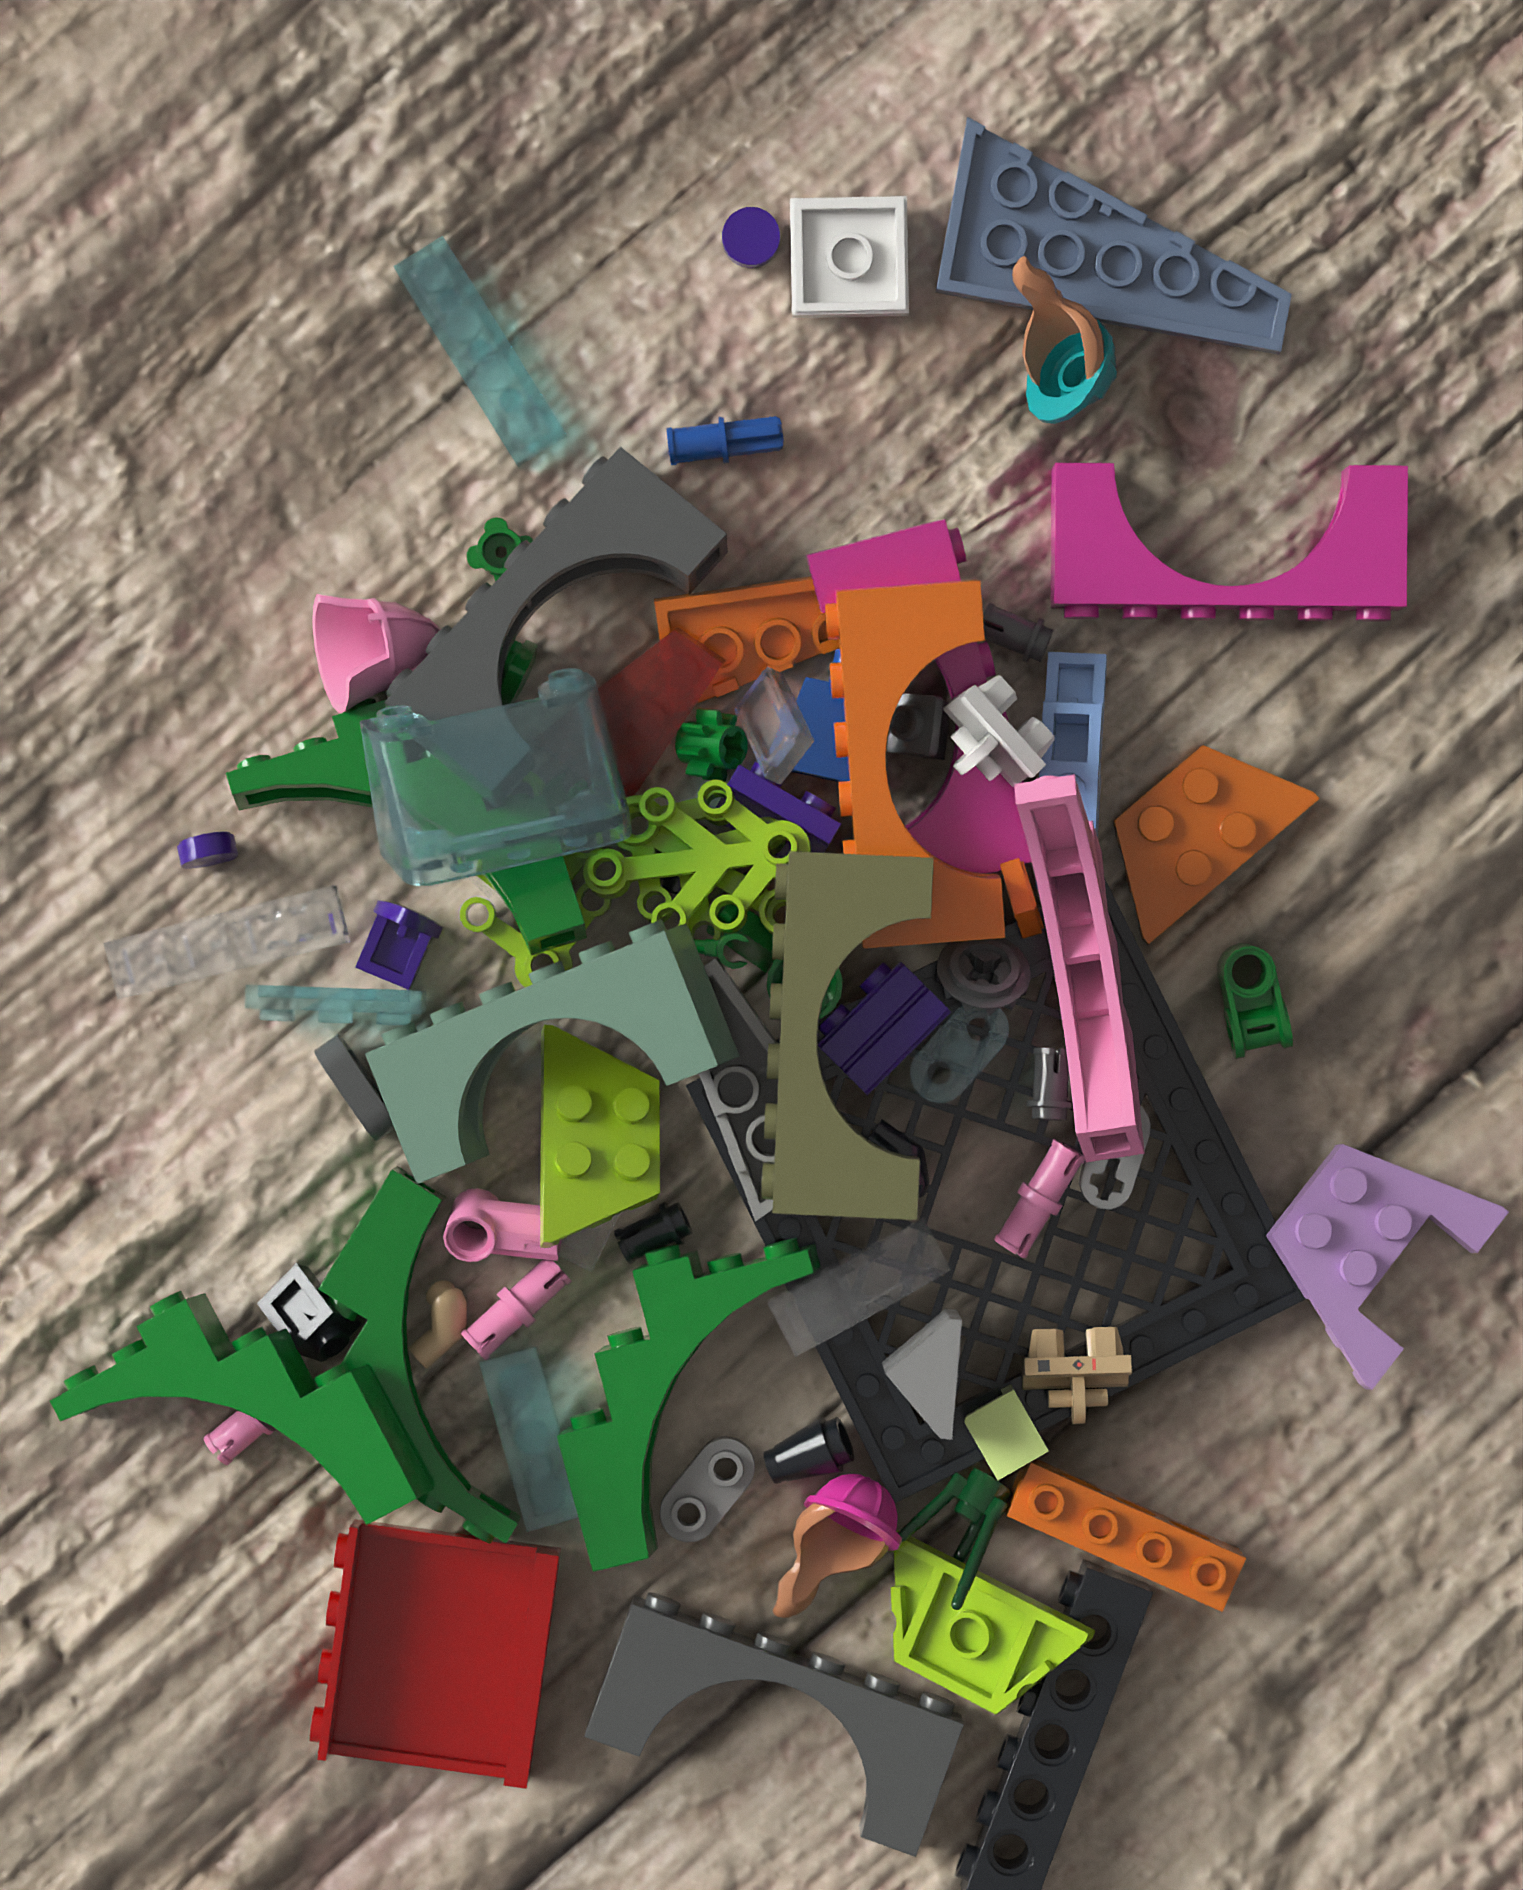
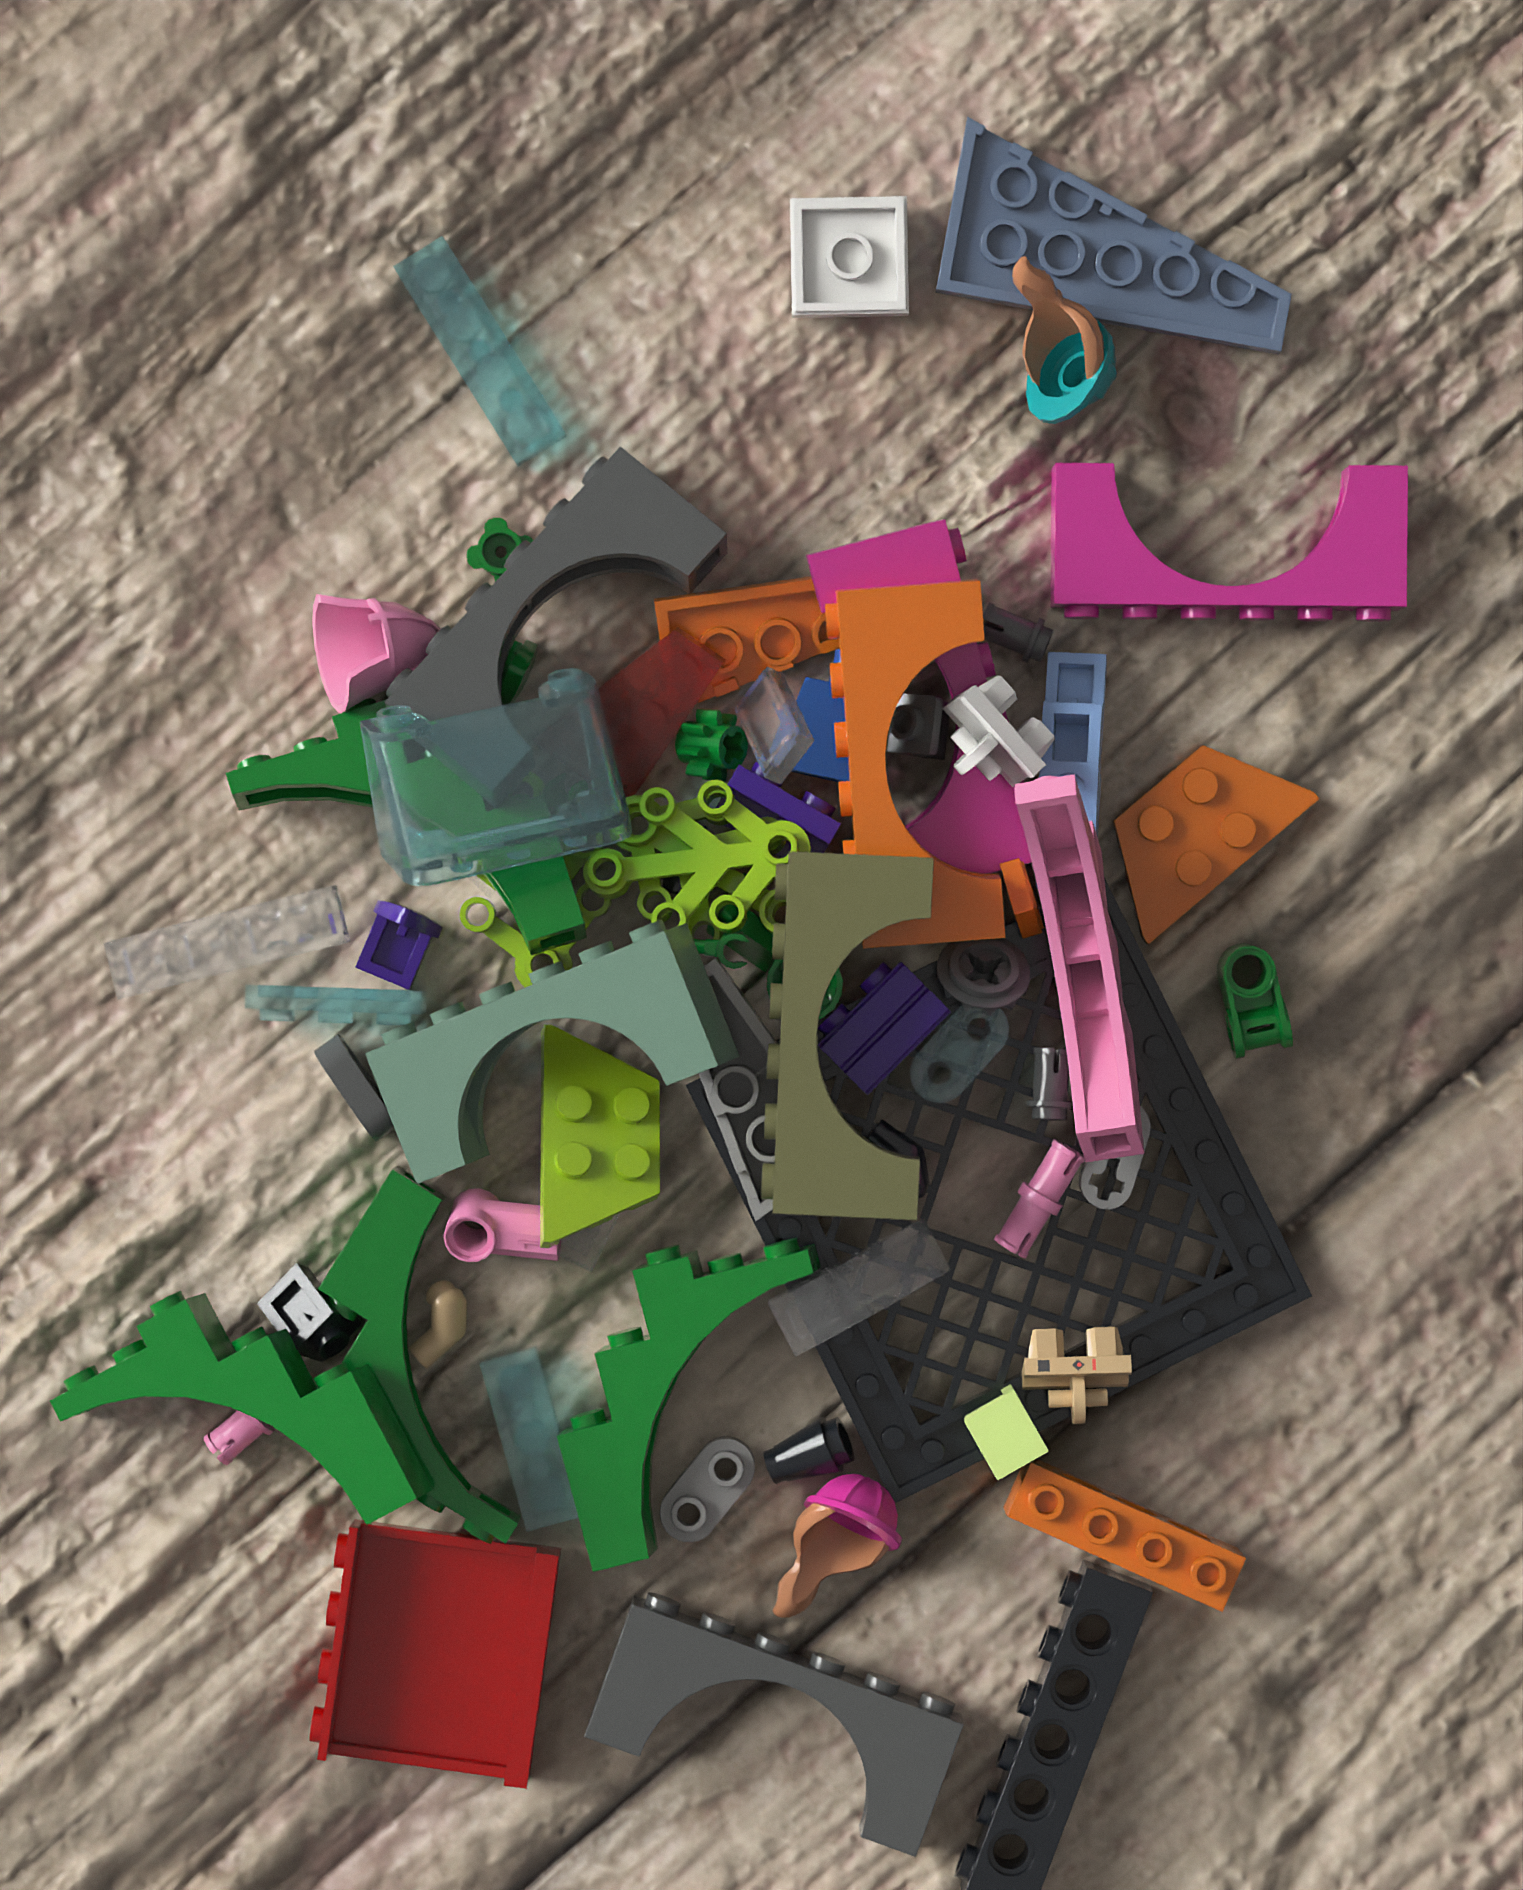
dark purple tile [177,831,239,869] -> none
bright pink pin [461,1259,572,1361] -> none
black pin [614,1202,693,1264] -> none
blue axle [666,416,784,466] -> none
dark purple tile [722,207,780,268] -> none
light grey slope [882,1309,962,1440] -> none
lime wing [889,1530,1096,1715] -> none
dark green plant [898,1468,1013,1610] -> none
lavender wing [1266,1144,1509,1390] -> none

